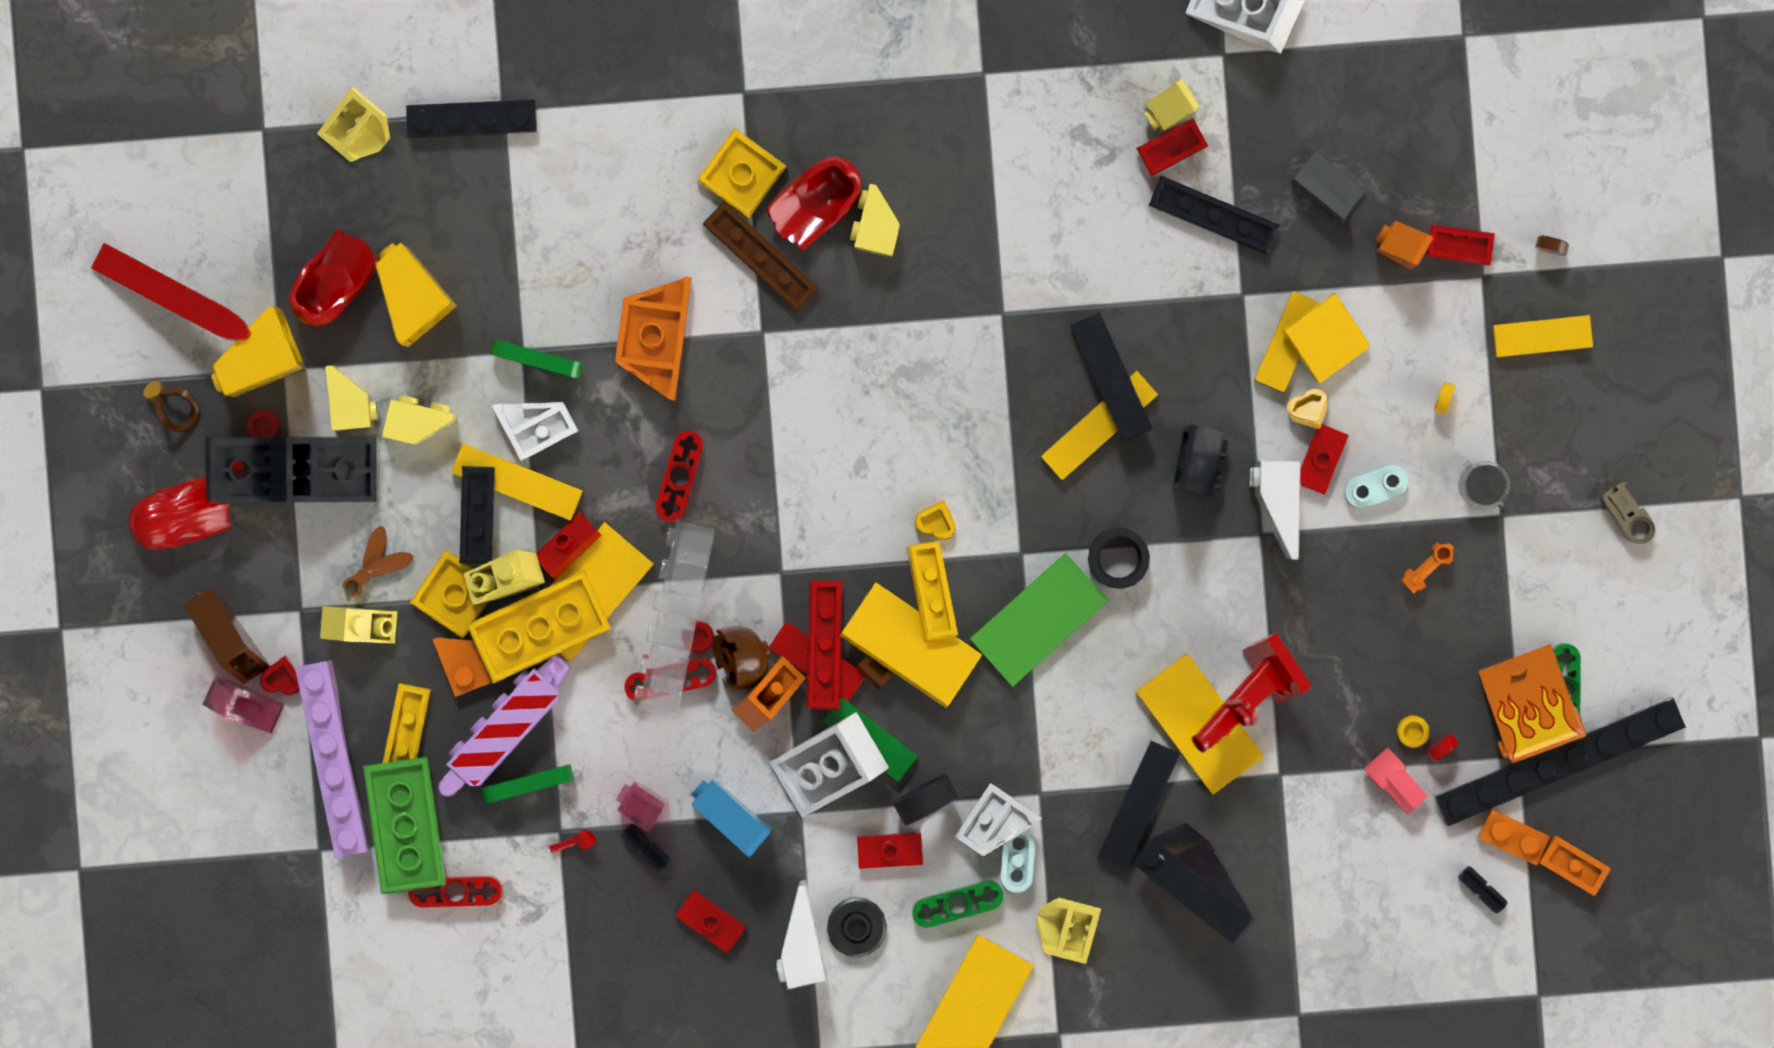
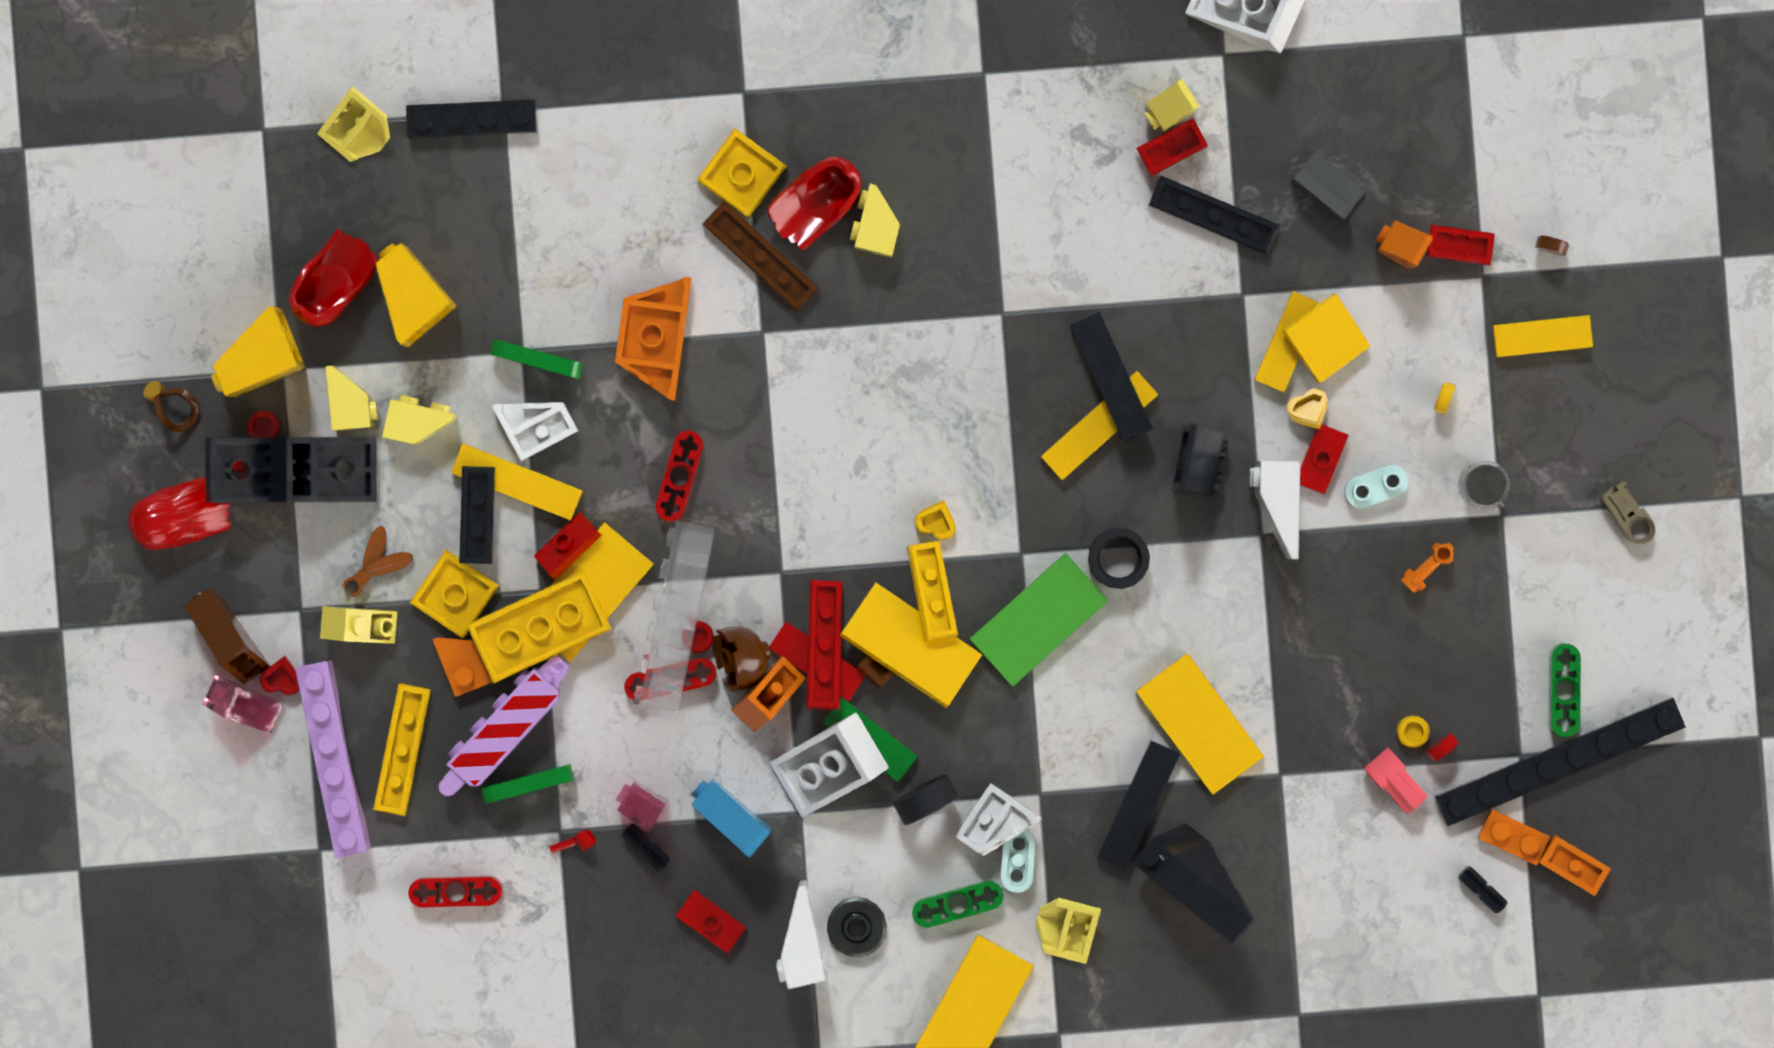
red piece [91,243,251,341] -> none
bright green tile [363,757,446,894] -> none
light yellow slope [464,549,545,604] -> none
red plate [857,832,923,869] -> none
red piece [1192,633,1312,753] -> none
orange door [1478,644,1587,763] -> none

